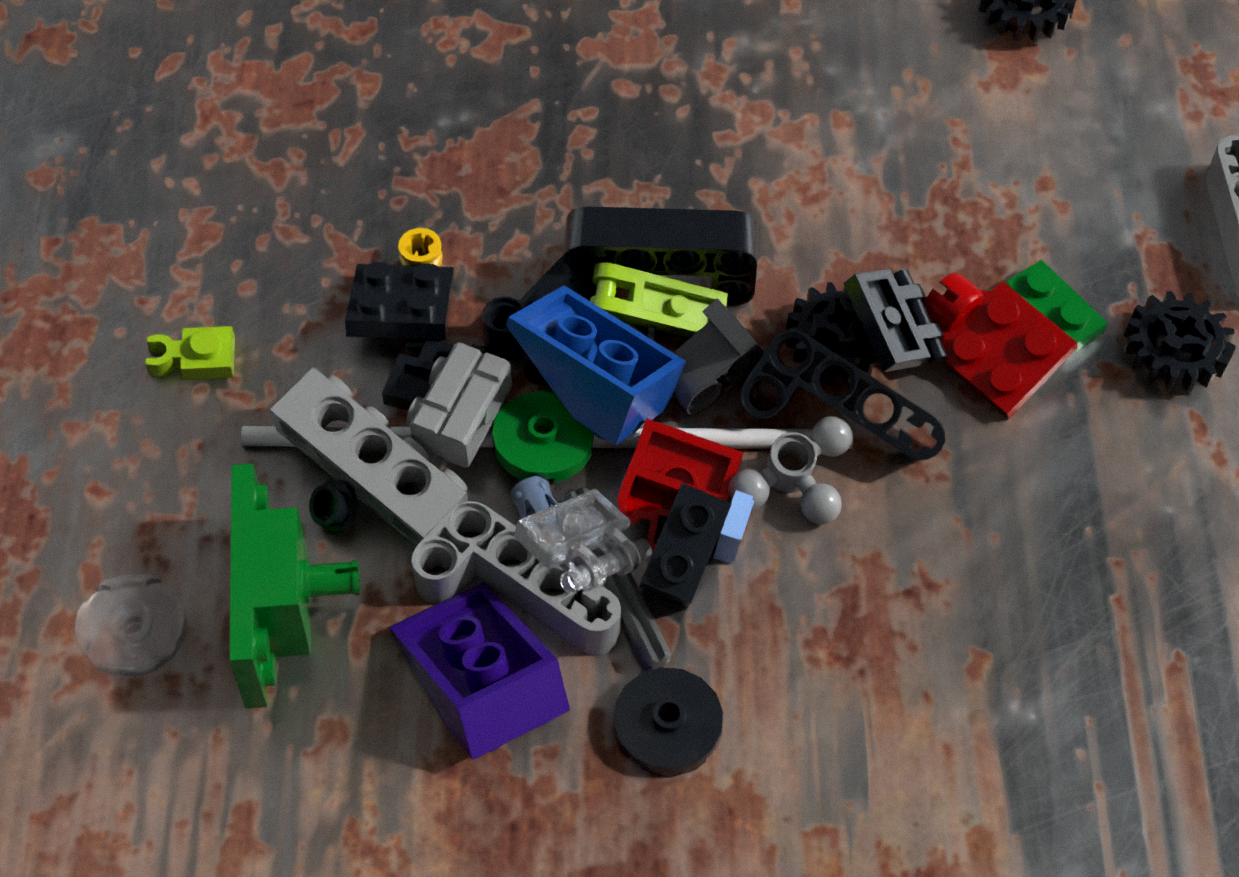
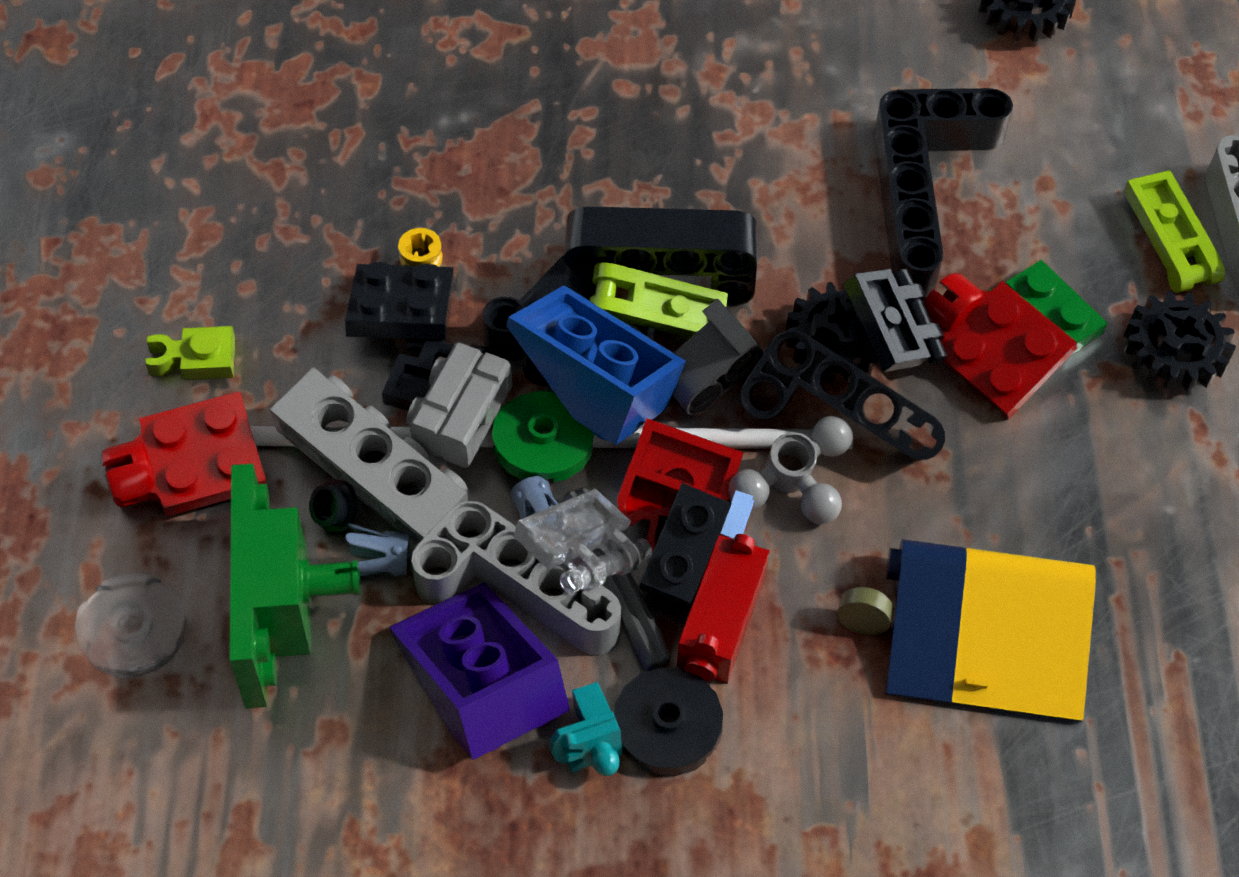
none -> red plate [101,391,267,517]
none -> sand blue piece [345,523,413,576]
none -> teal piece [549,682,623,776]
none -> red brick [676,534,770,684]
none -> olive tile [837,587,894,635]
none -> black beam [874,88,1013,297]
none -> yellow door [885,539,1096,722]
none -> lime plate [1123,170,1225,293]

